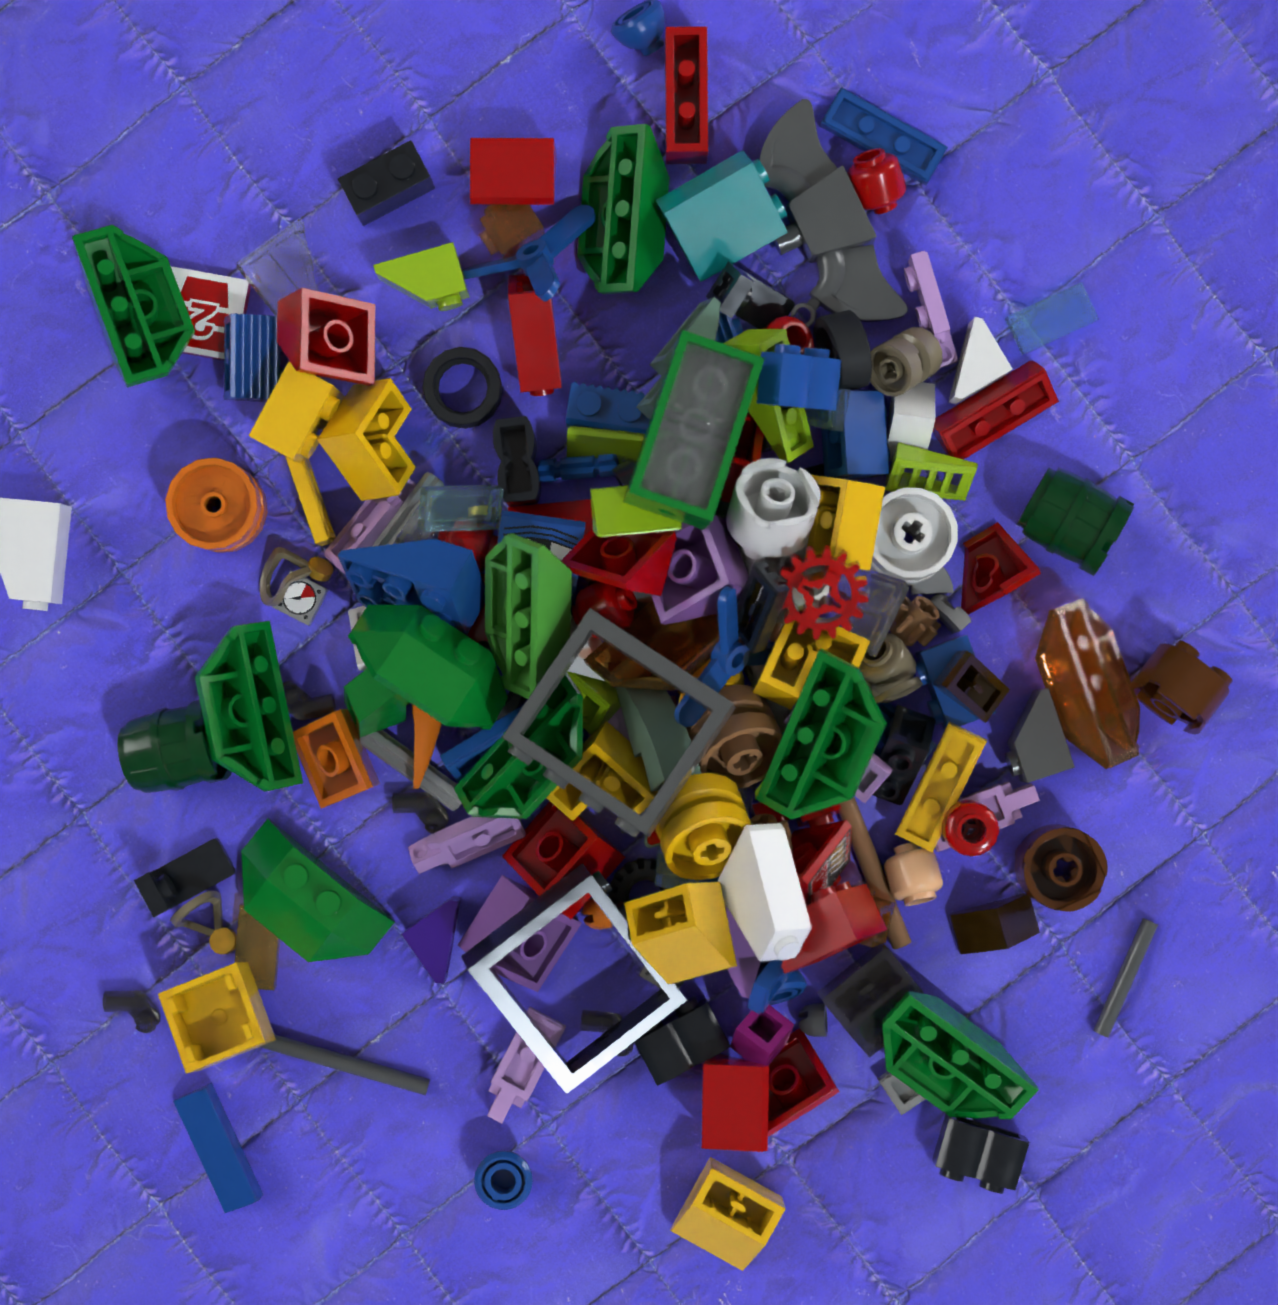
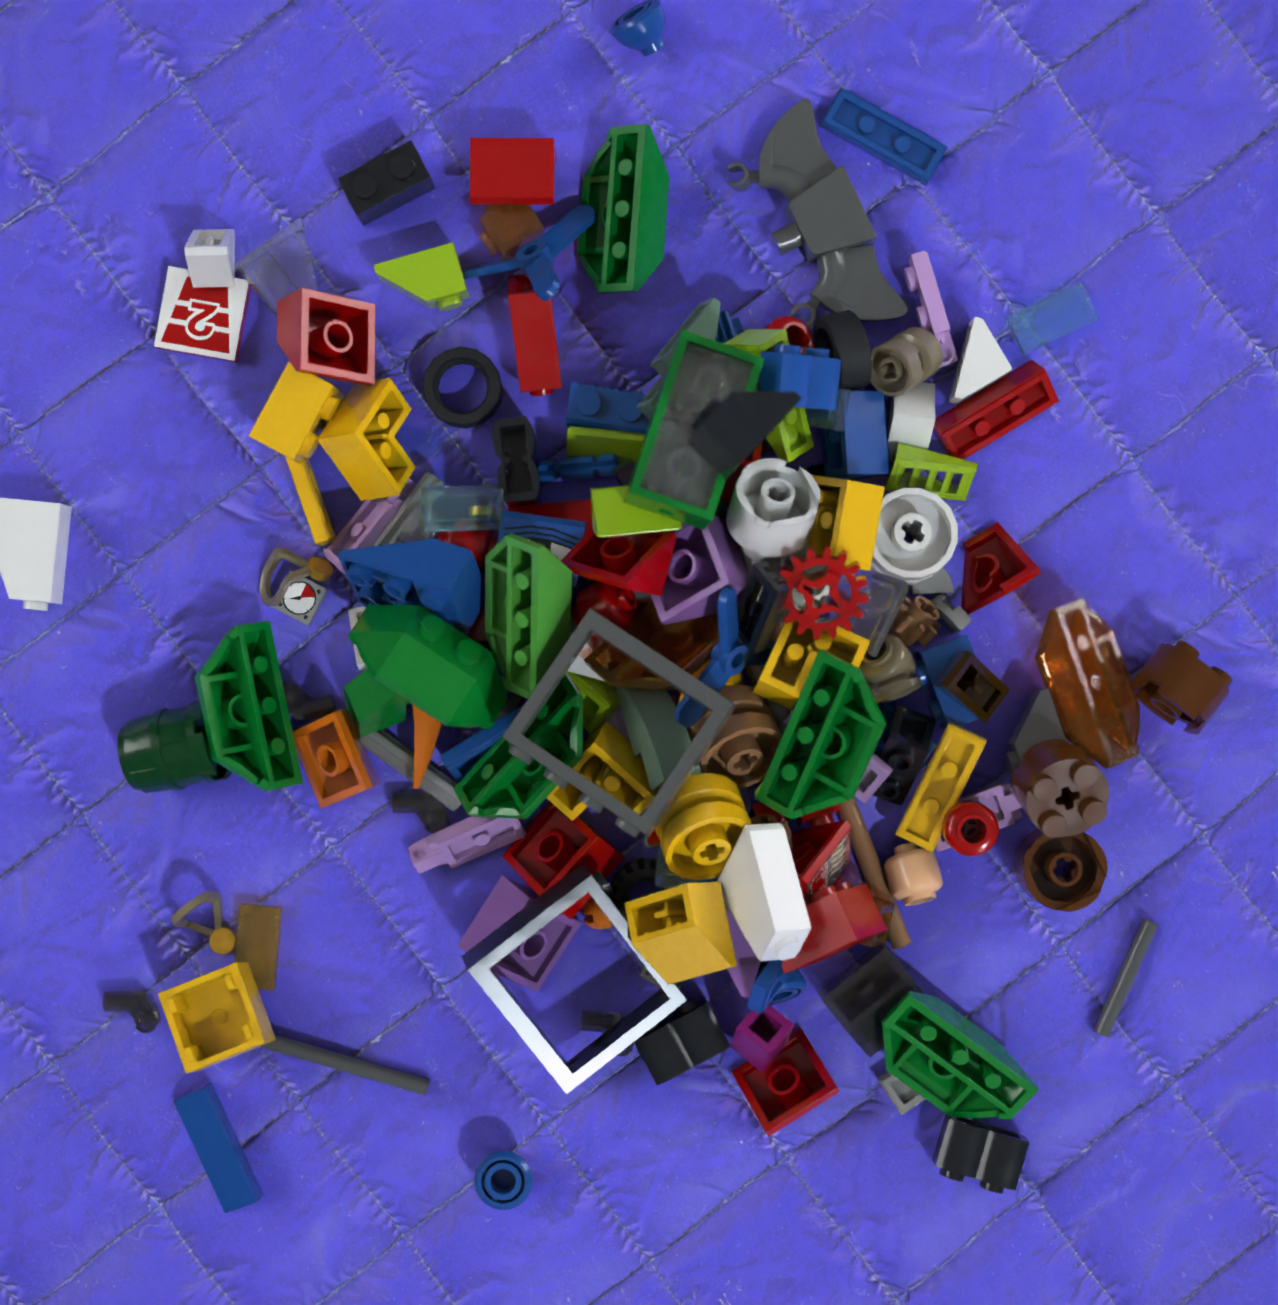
green wedge [72,225,195,388] -> none
black bracket [134,838,236,917] -> none
orange wheel [165,458,268,553] -> none
blue brick [224,313,285,402] -> none
green wedge [241,818,395,962] -> none
dark purple slope [401,896,461,984] -> none
lavender hinge [487,1006,566,1124] -> none
teal brick [656,150,788,282] -> none
red brick [665,26,708,164] -> none
yellow slope [670,1157,786,1271] -> none
red slope [702,1054,769,1152] -> none
black bracket [706,261,795,329] -> none
dark grey hinge [798,1003,828,1037] -> none
red head [847,148,907,214] -> none
dark brown slope [949,893,1040,955] -> none
dark green piece [1016,467,1134,576] -> none
none -> white slope [184,229,235,288]
none -> black slope [688,392,802,479]
none -> reddish brown brick [1012,739,1109,838]

